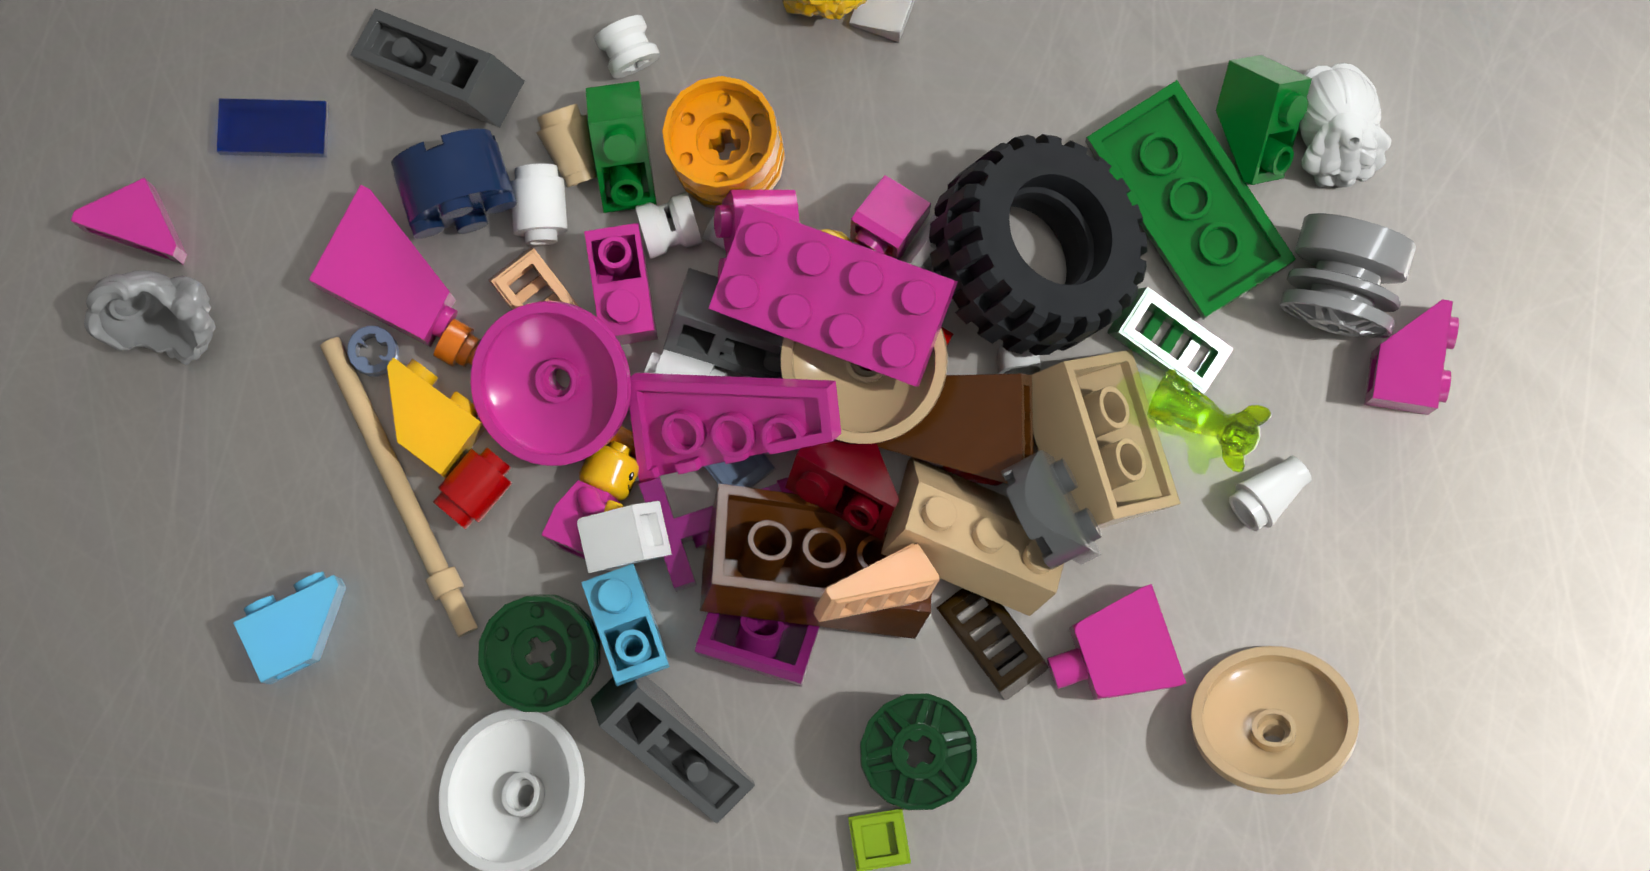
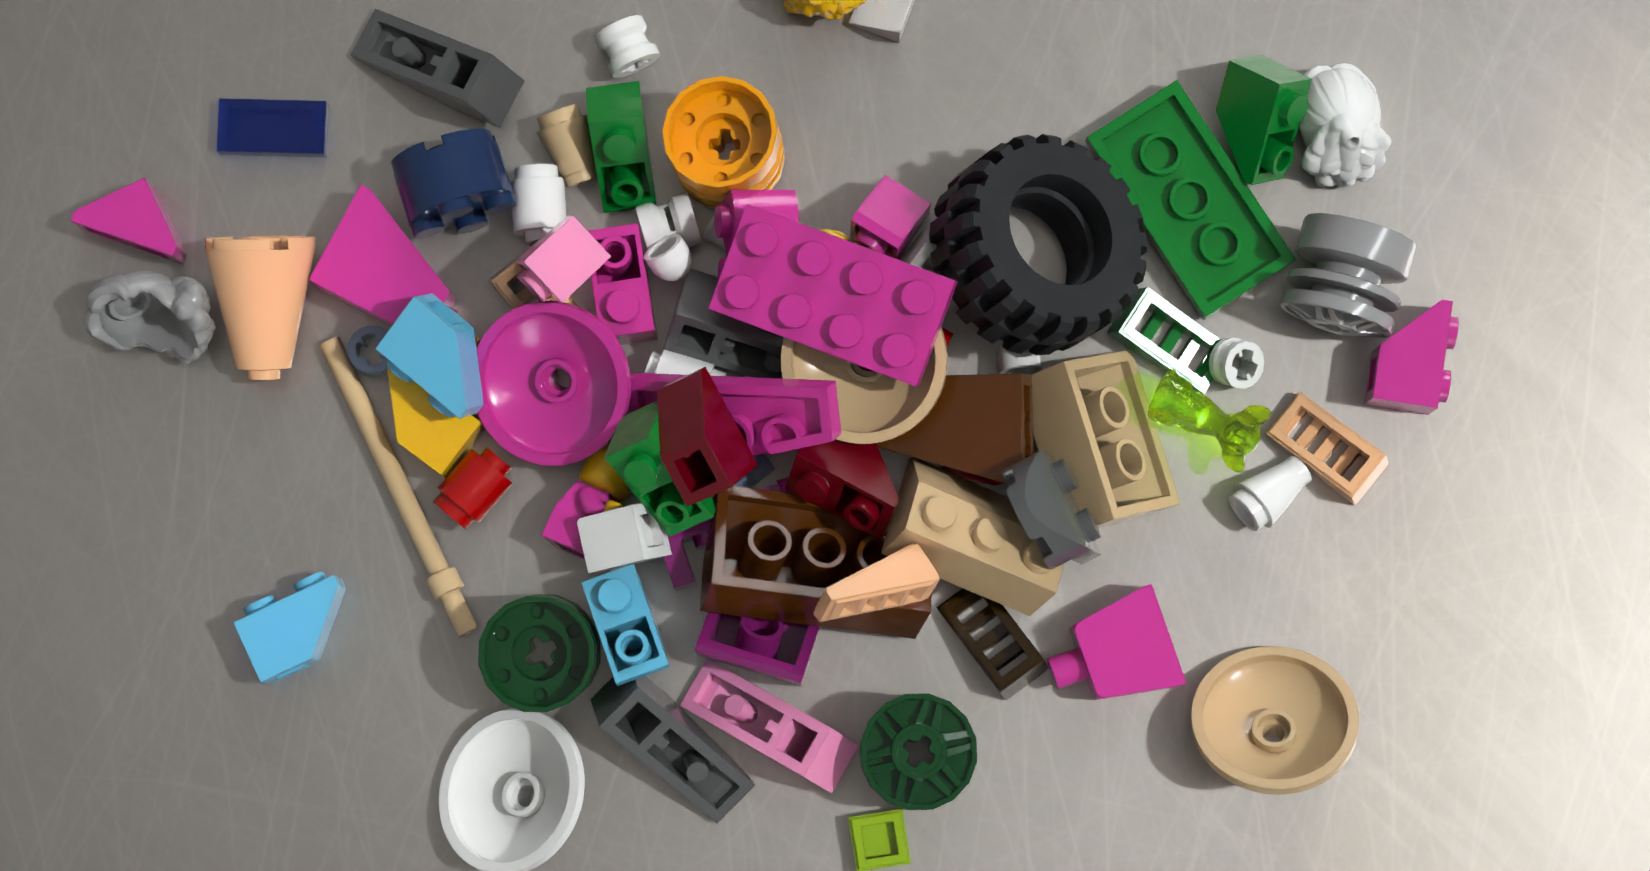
none -> light nougat cone [204,235,315,380]
none -> medium azure slope [375,293,484,419]
none -> bright pink slope [515,215,611,303]
none -> green slope [604,401,716,537]
none -> white hinge [644,234,692,281]
none -> dark red slope [657,367,758,507]
none -> bright pink slope [680,658,859,793]
none -> white bush [1209,337,1265,389]
none -> light nougat slope [1266,391,1388,505]

